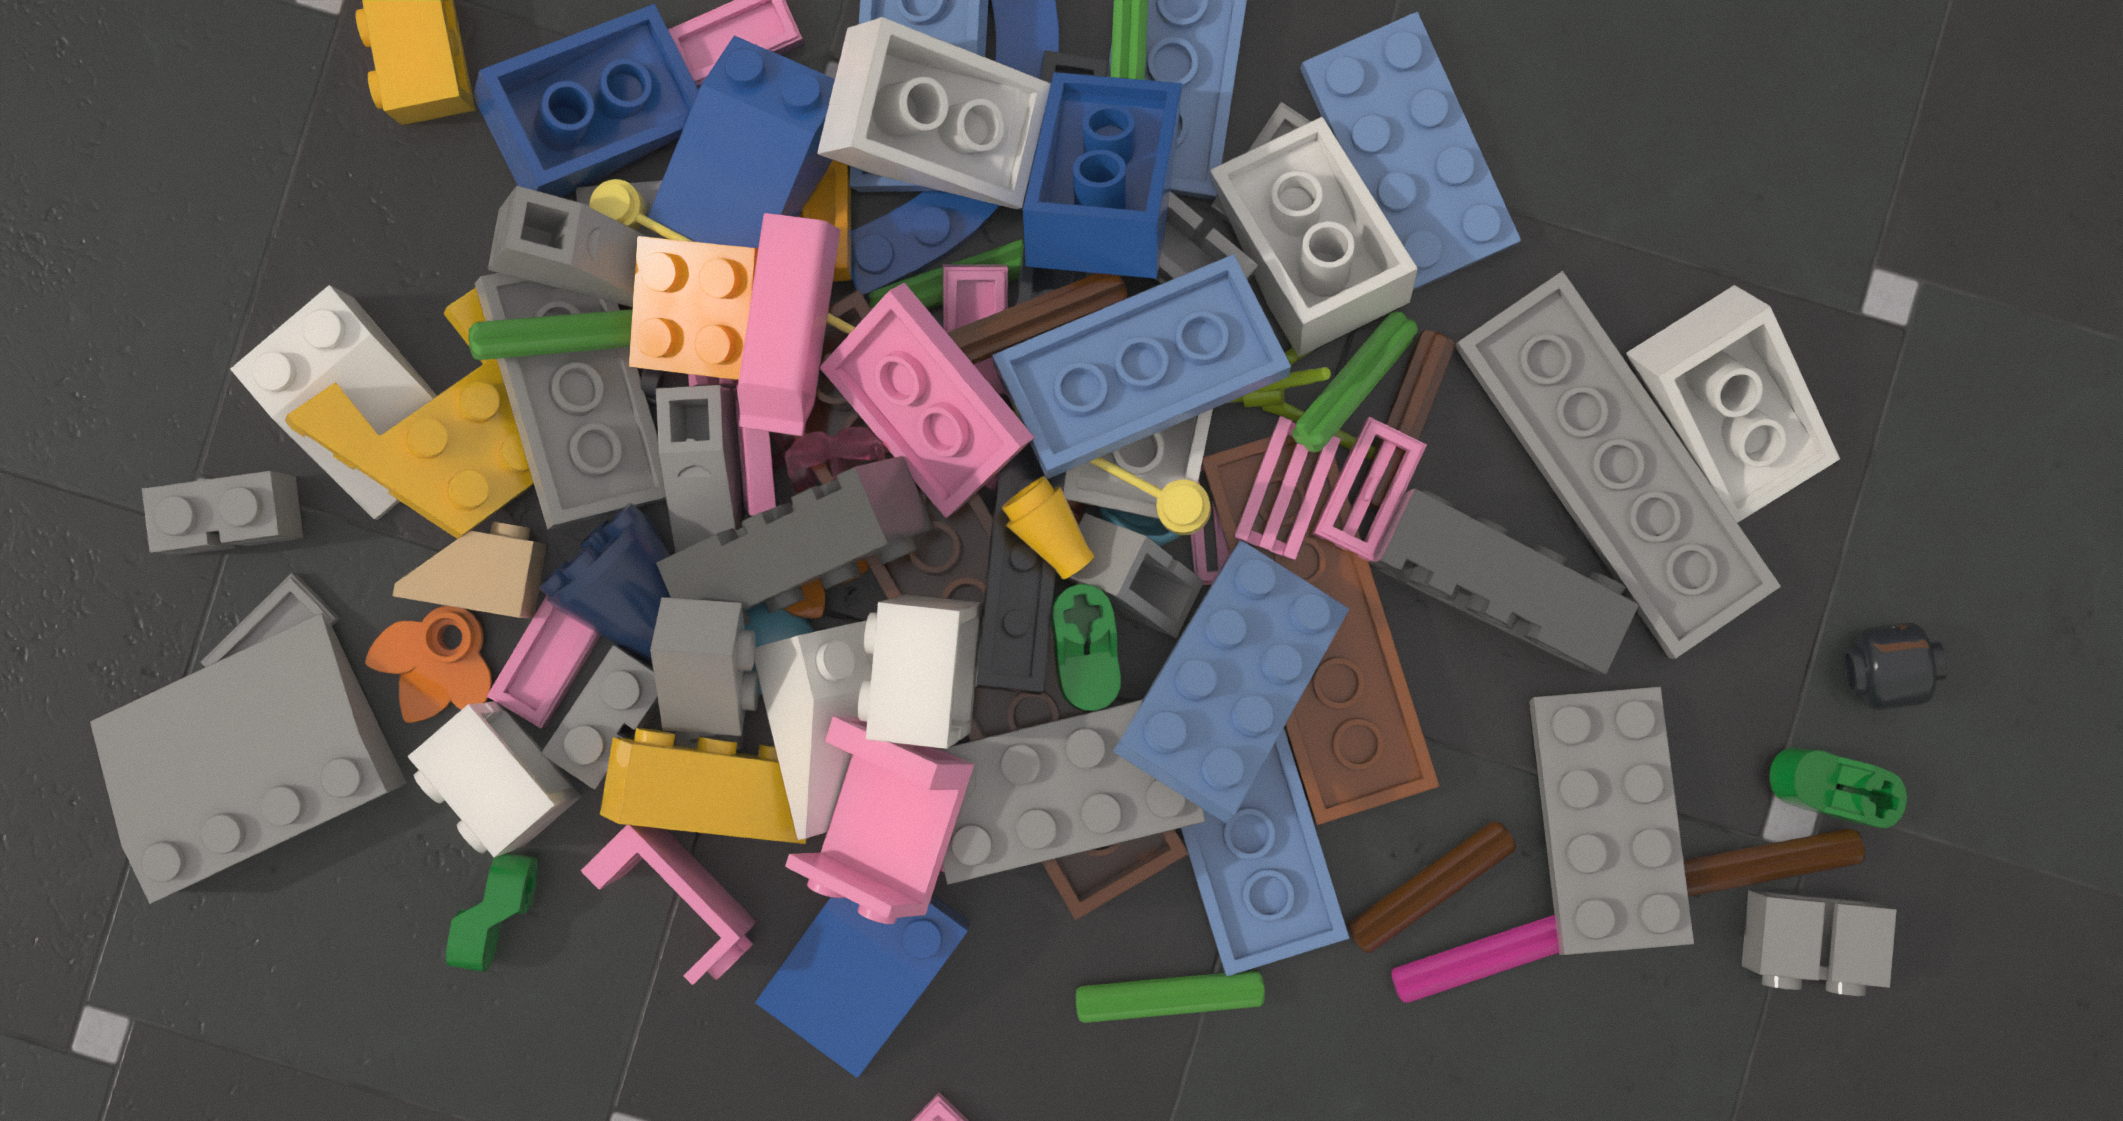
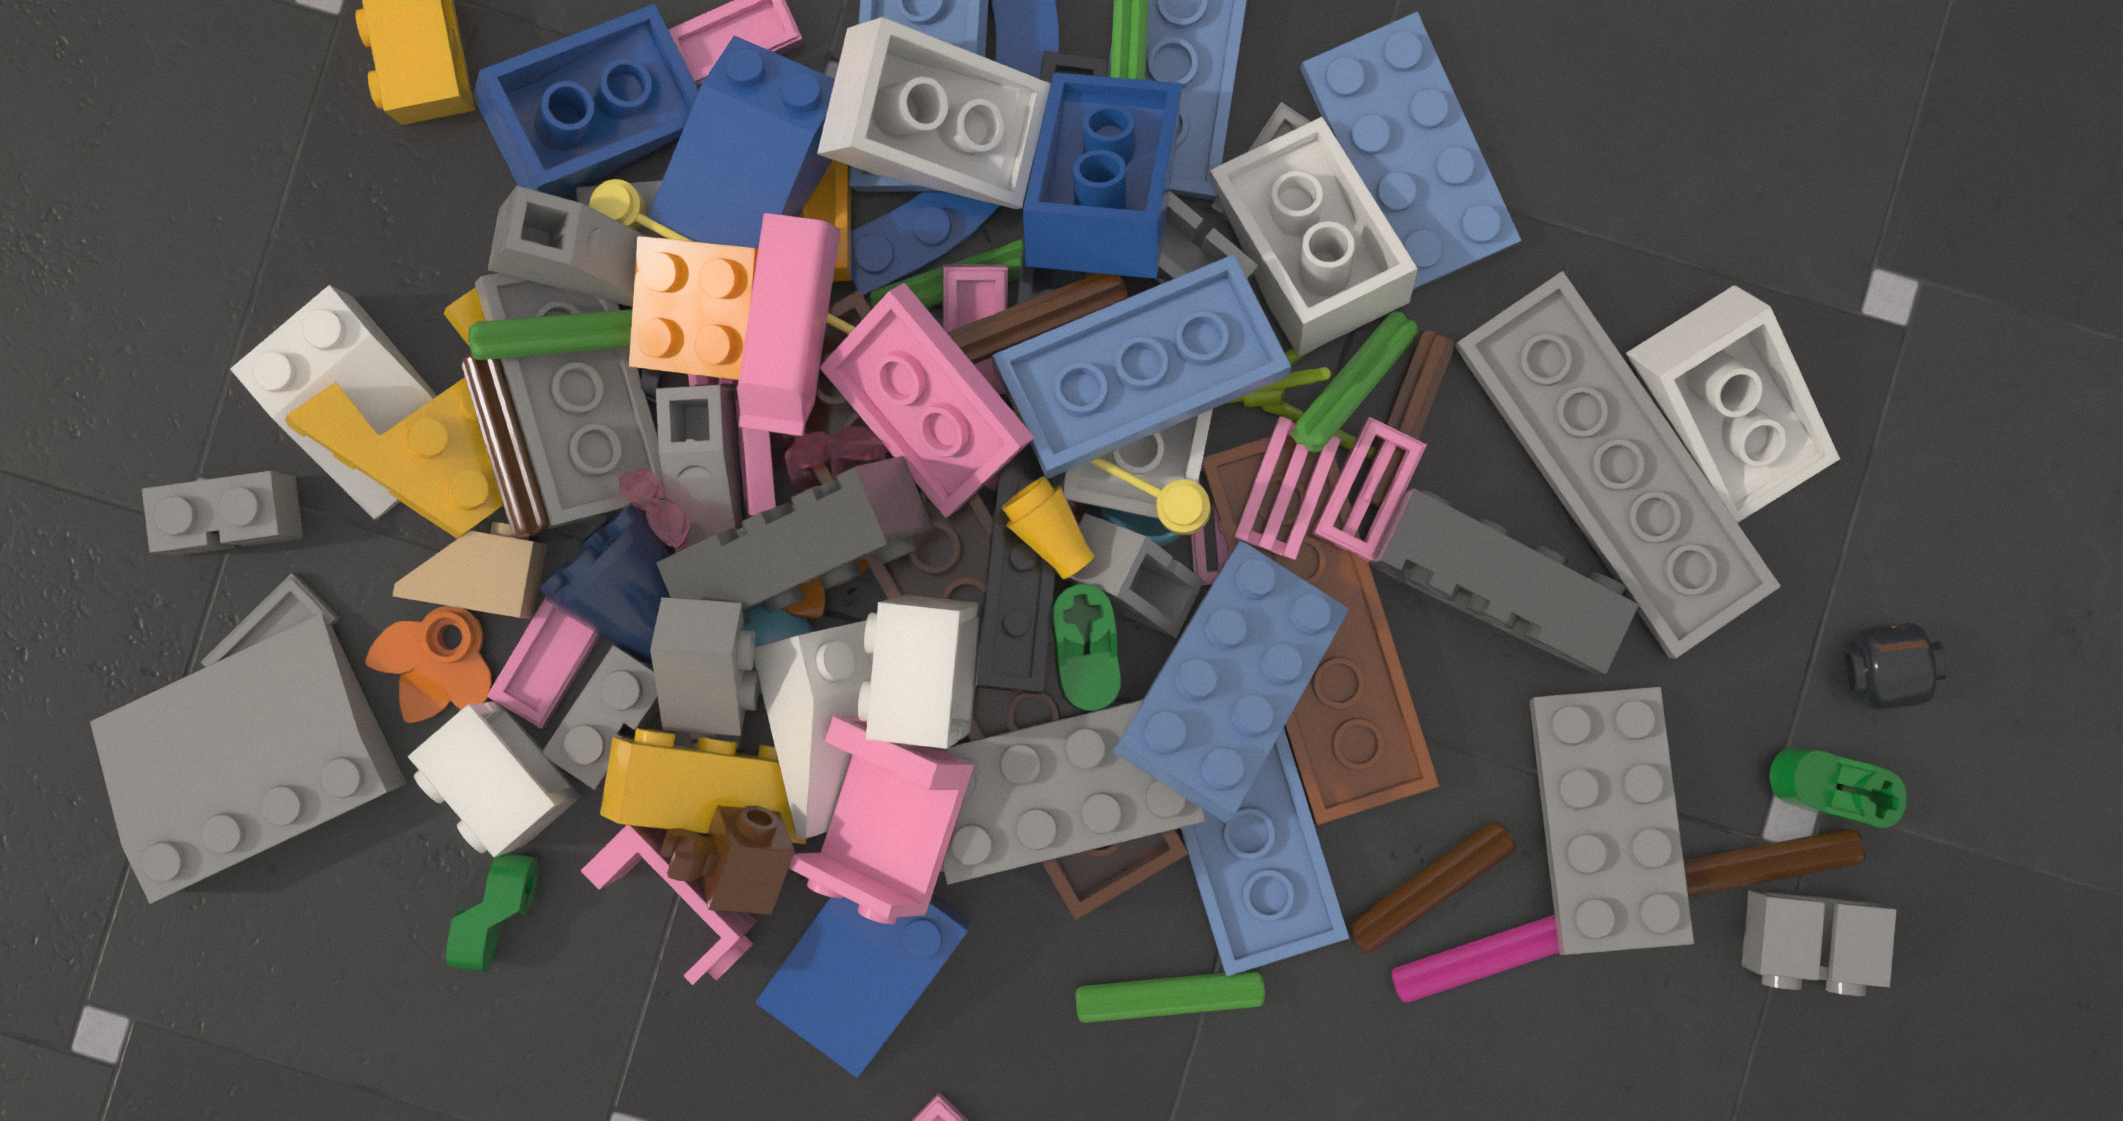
none -> reddish brown axle [461,353,549,538]
none -> clear pink piece [618,469,690,551]
none -> reddish brown brick [660,805,795,915]

